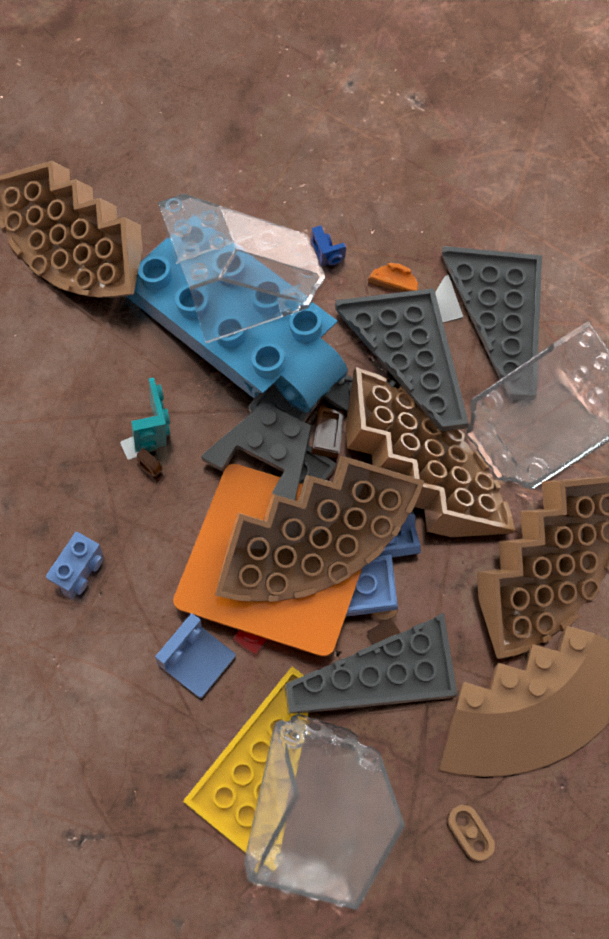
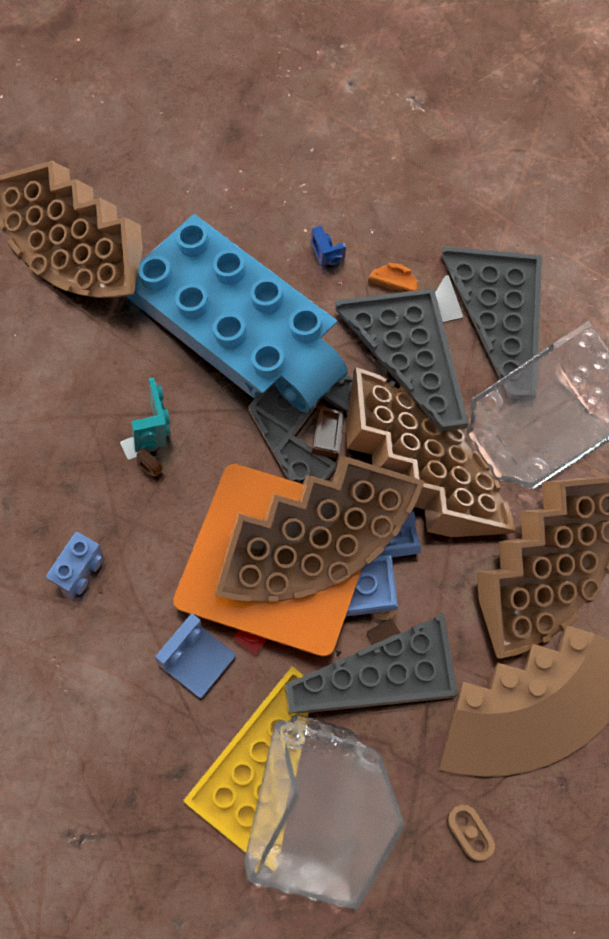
clear windscreen [158,194,325,343] -> none
dark grey wing [201,402,311,501] -> none

